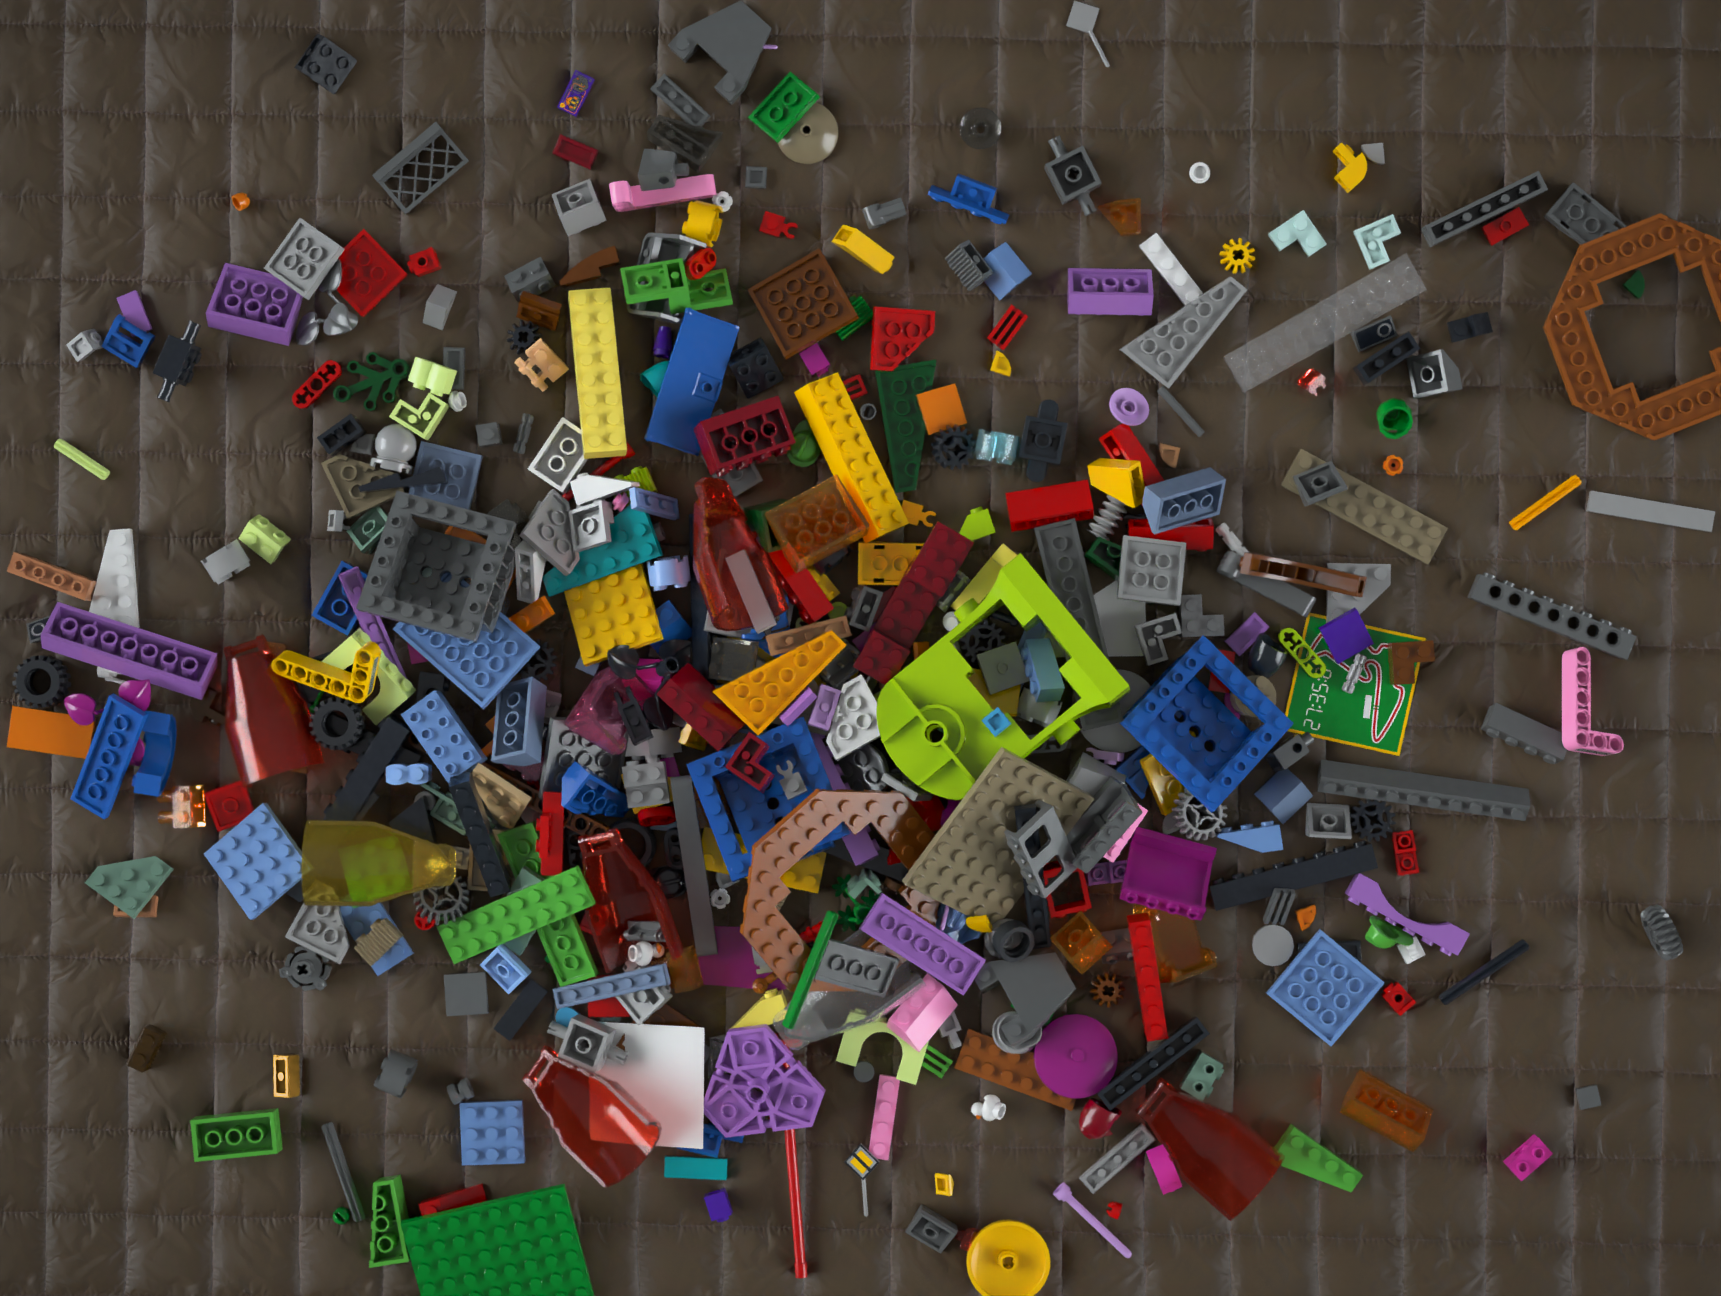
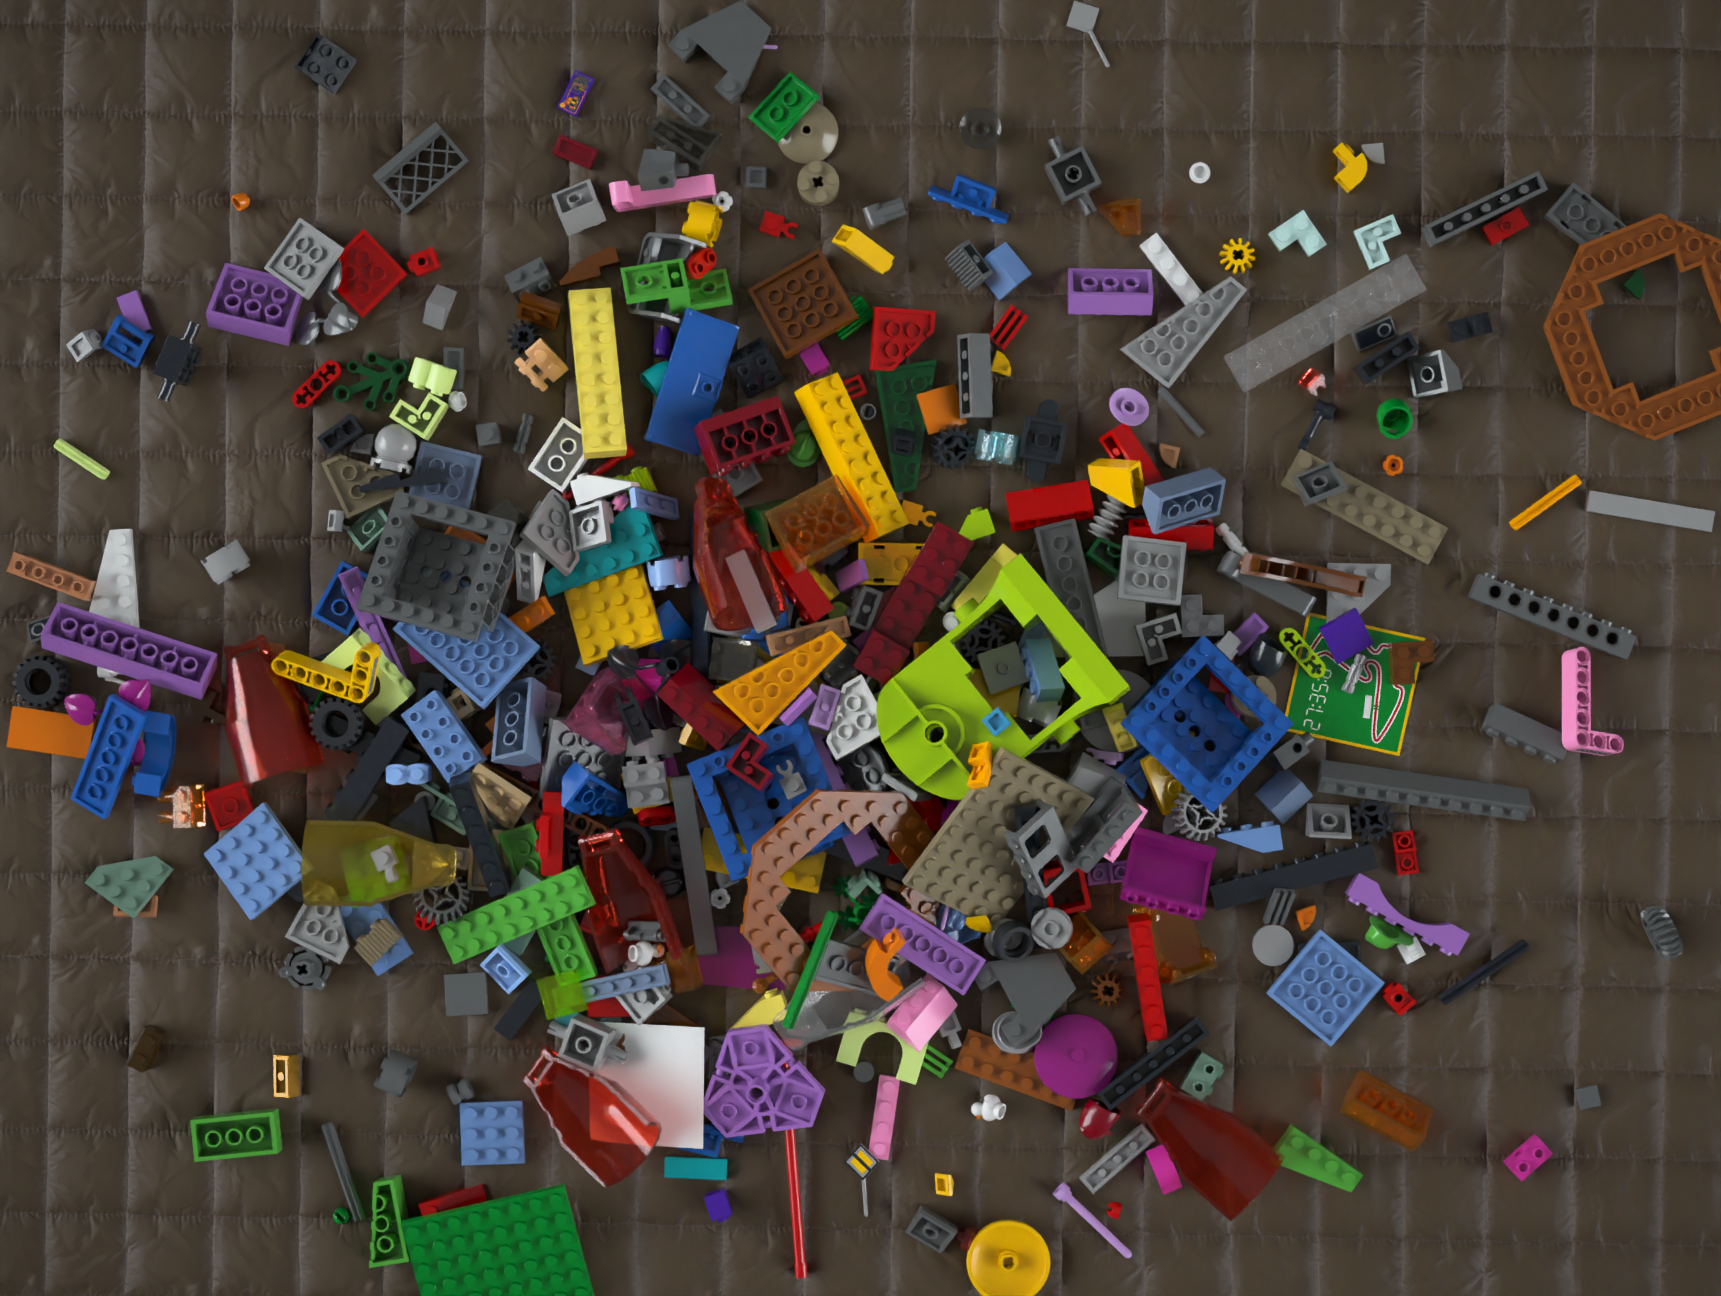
yellowish green bracket [238,514,291,564] -> none
none -> light grey plate [370,844,400,883]
none -> tan brick [446,687,482,720]
none -> clear neon green tile [536,969,588,1020]
none -> dark tan brick [797,161,839,206]
none -> medium lavender tile [835,559,869,592]
none -> orange arch [865,927,906,1003]
none -> black slope [891,428,916,457]
none -> dark grey brick [957,333,993,419]
none -> light orange slope [967,741,992,789]
none -> light grey tile [1031,907,1073,949]
none -> light yellow tile [1102,702,1138,753]
none -> light grey brick [1214,631,1241,661]
none -> black brick [1298,399,1337,451]

